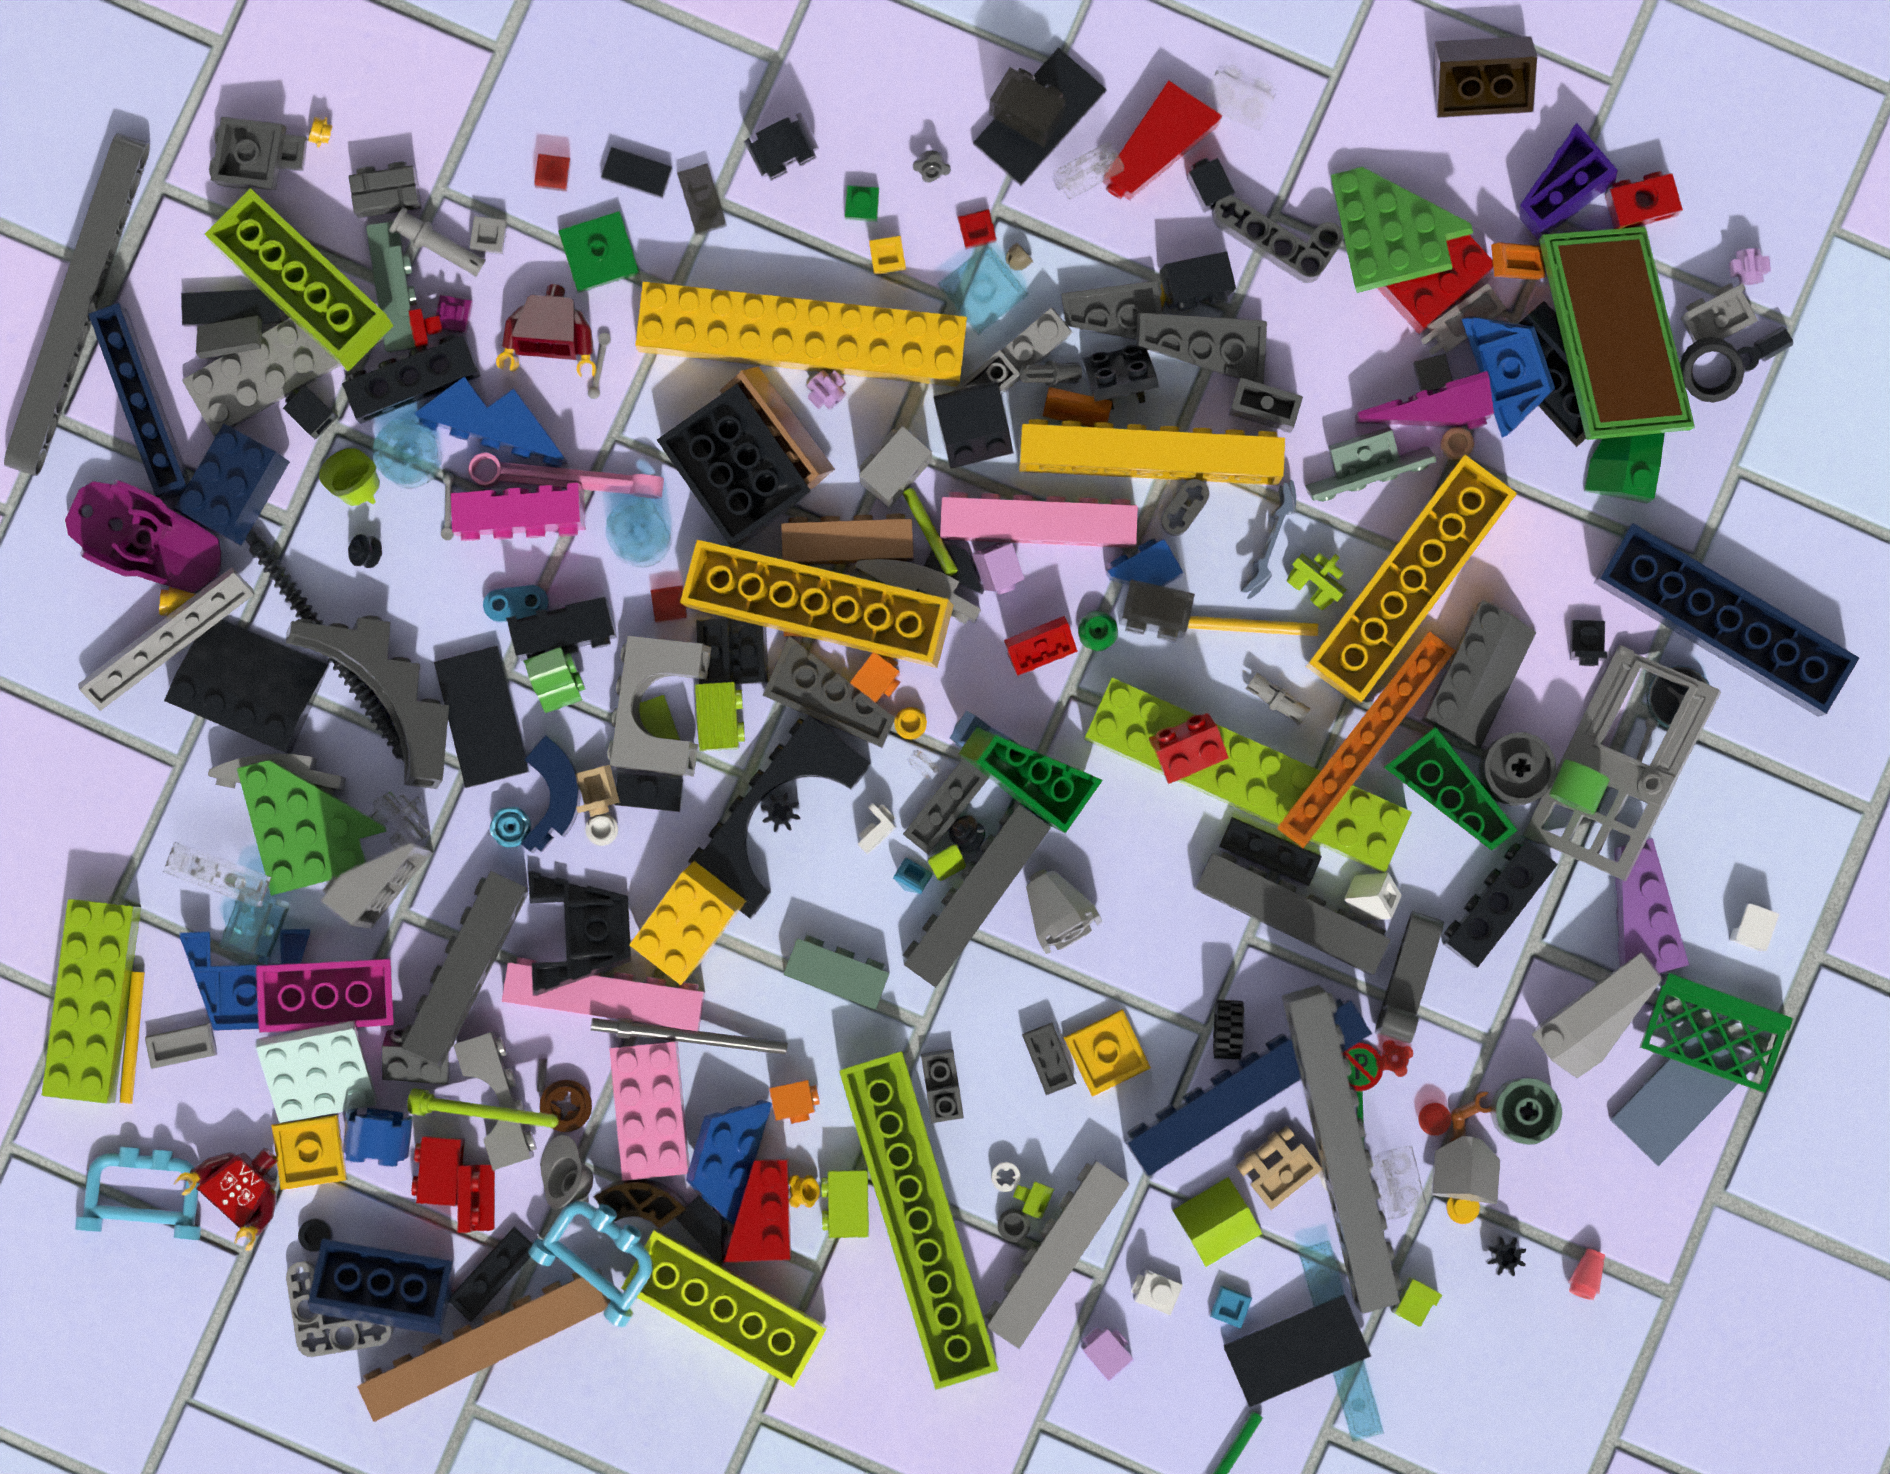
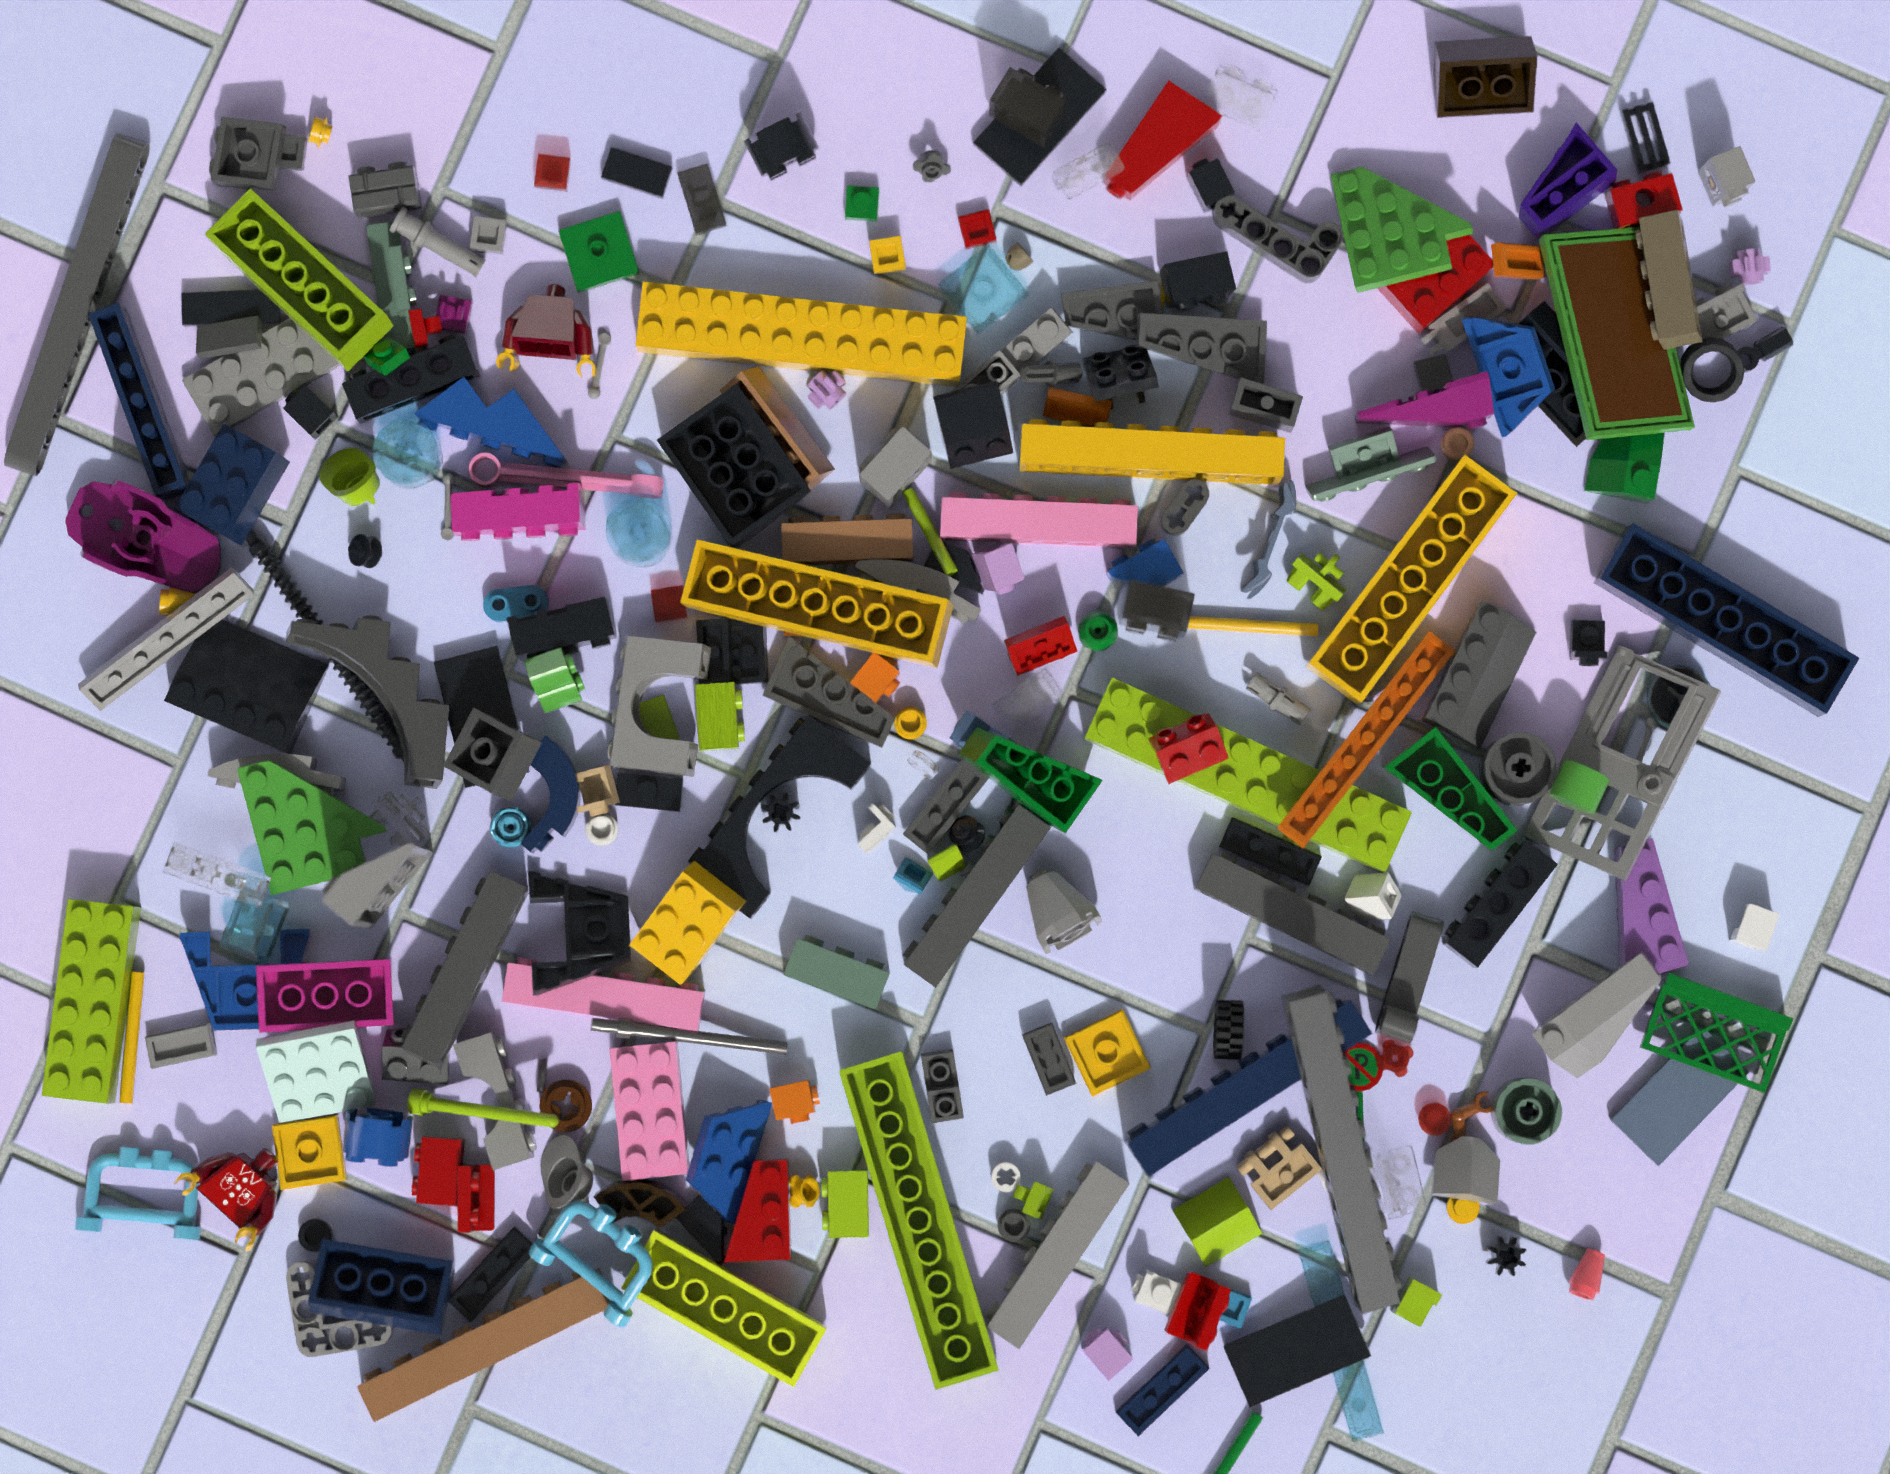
none -> green plate [364,337,410,376]
none -> dark grey brick [443,708,542,801]
none -> clear brick [992,667,1065,733]
none -> dark blue tile [1115,1343,1210,1437]
none -> red bracket [1164,1271,1231,1351]
none -> black tile [1620,102,1671,174]
none -> dark tan brick [1635,210,1703,350]
none -> light grey brick [1698,146,1756,208]

